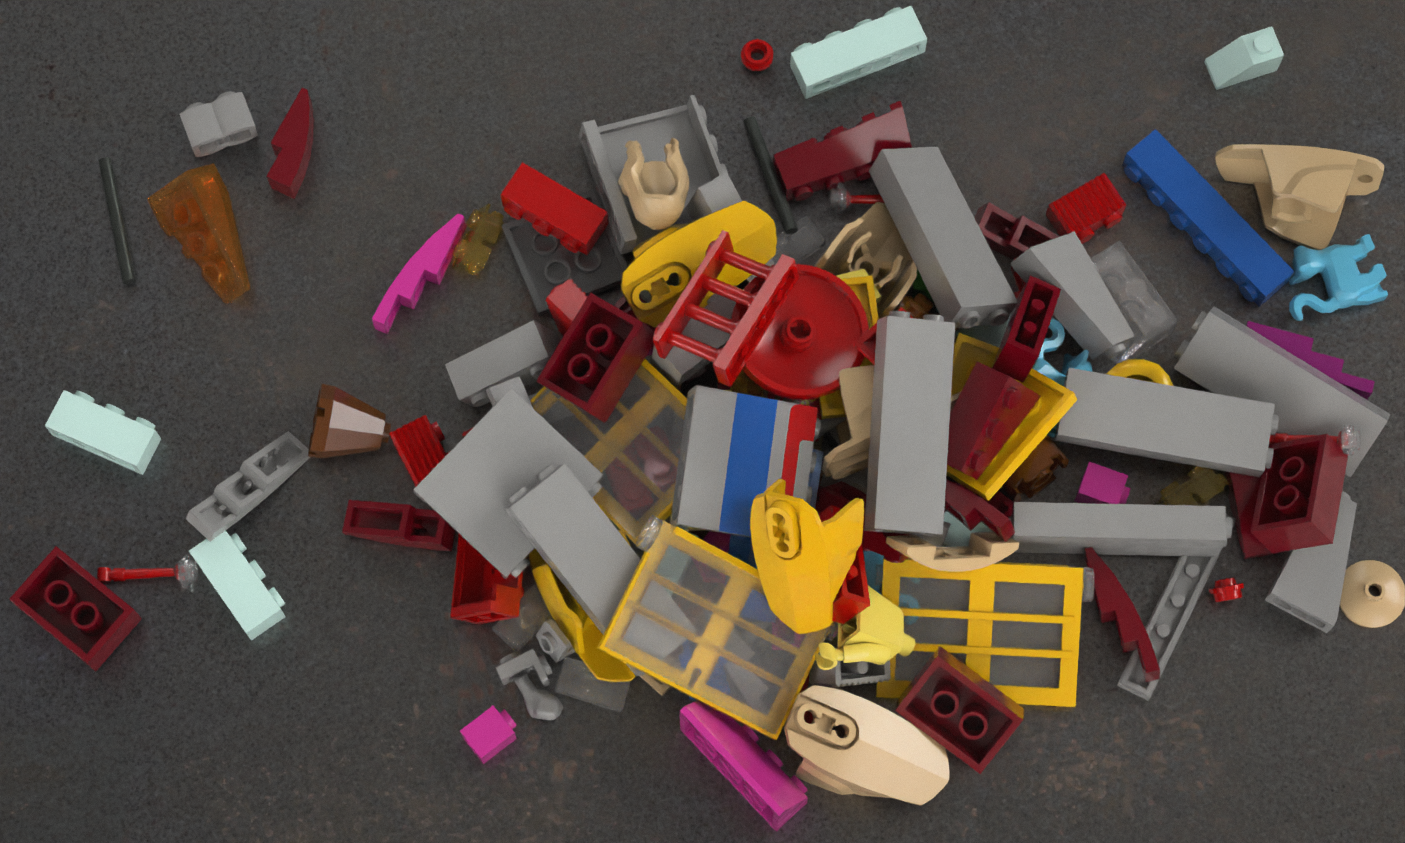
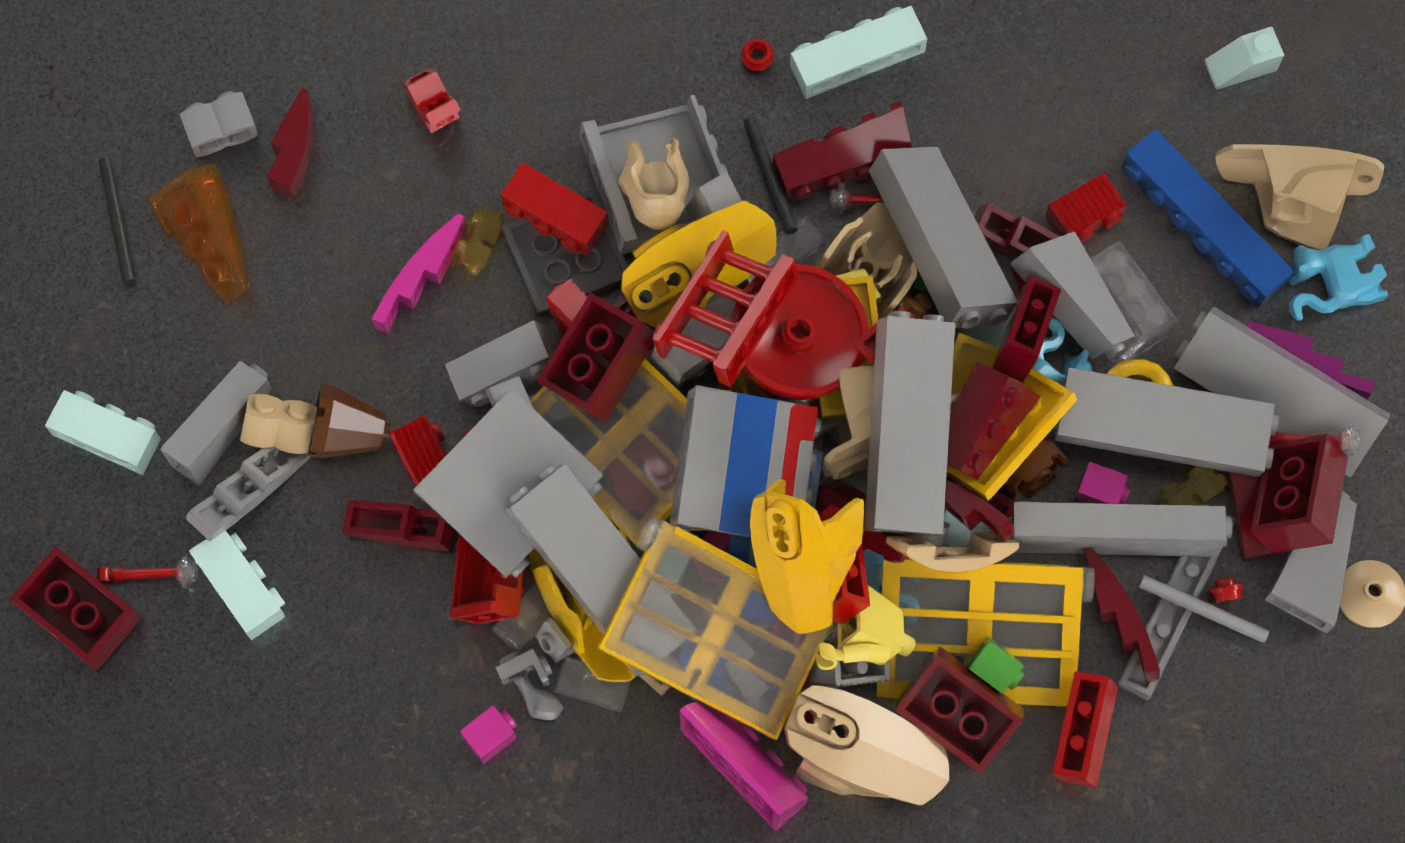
none -> light grey slope [160,361,272,486]
none -> tan brick [240,394,317,454]
none -> brick [401,68,461,133]
none -> bright green brick [966,636,1024,694]
none -> red brick [1053,671,1118,788]
none -> light grey bar [1137,574,1269,643]

